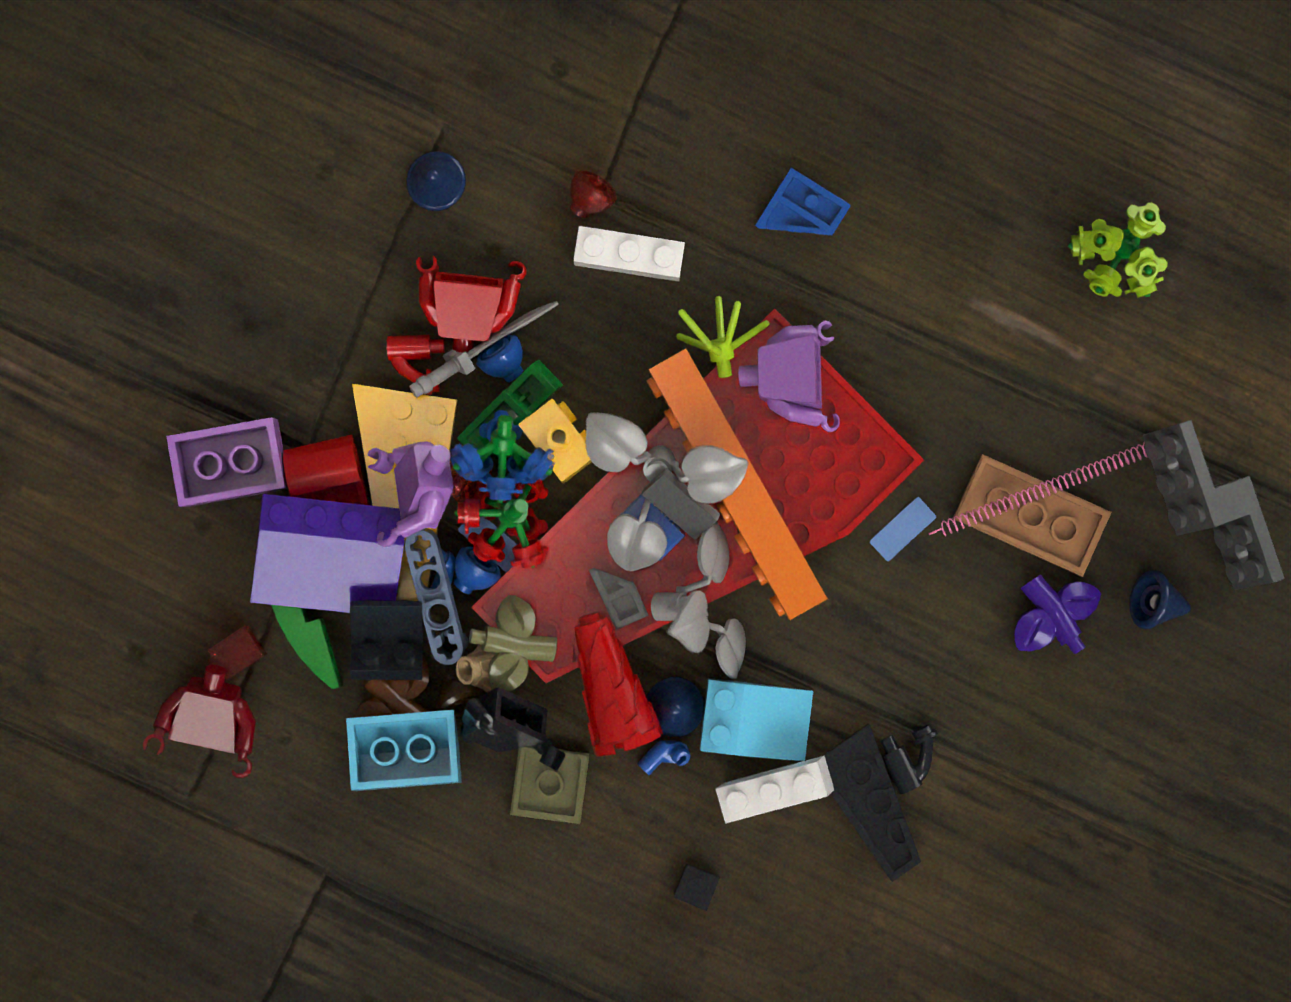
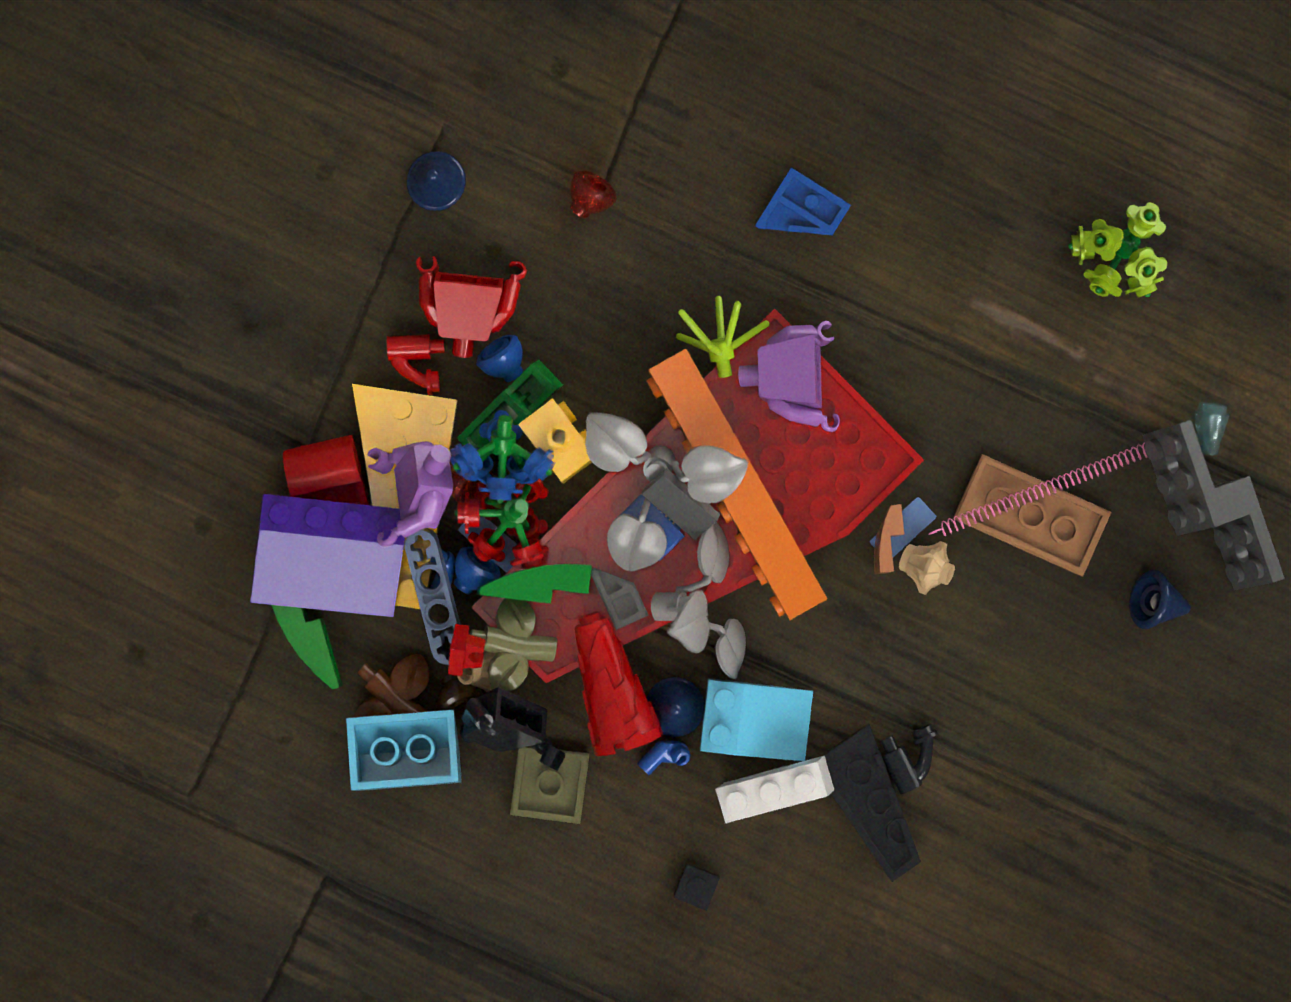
dark red torso [143,665,256,778] -> none
medium lavender brick [166,417,288,507] -> none
clear red brick [208,625,268,680] -> none
black bracket [350,600,423,680] -> none
light grey sword [409,301,558,398] -> none
white brick [574,226,685,282] -> none
dark purple plant [1014,574,1101,655] -> none
none -> red tile [448,624,486,676]
none -> green slope [477,564,592,604]
none -> nougat slope [874,504,904,574]
none -> tan rock [899,541,955,595]
none -> clear light blue cone [1194,402,1230,455]

